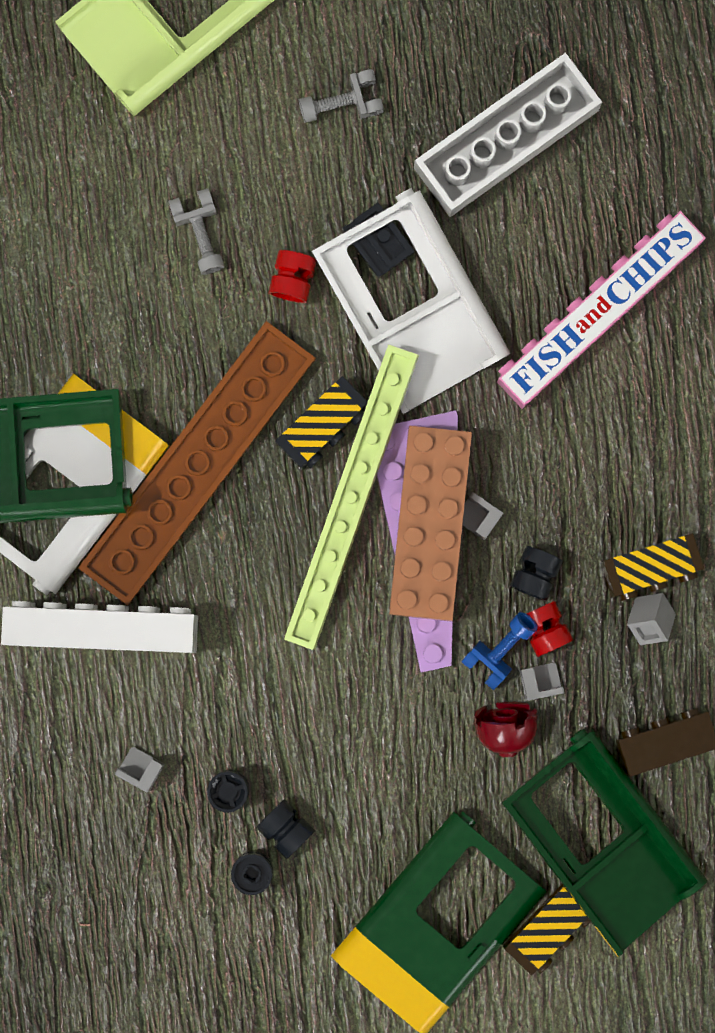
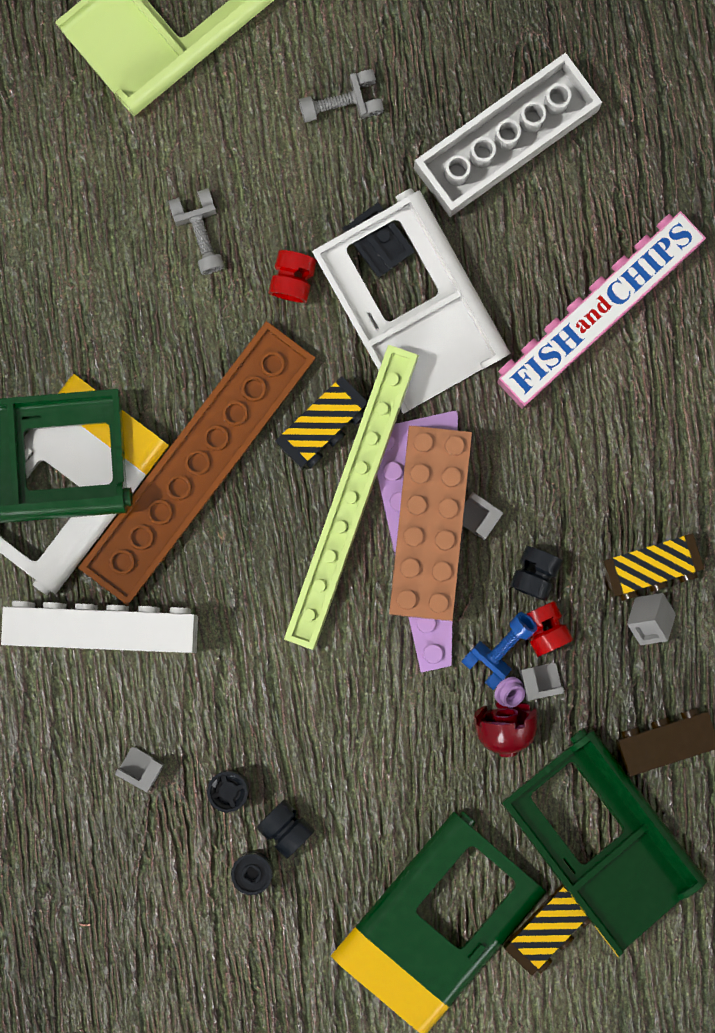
none -> lavender plate [495,677,525,708]

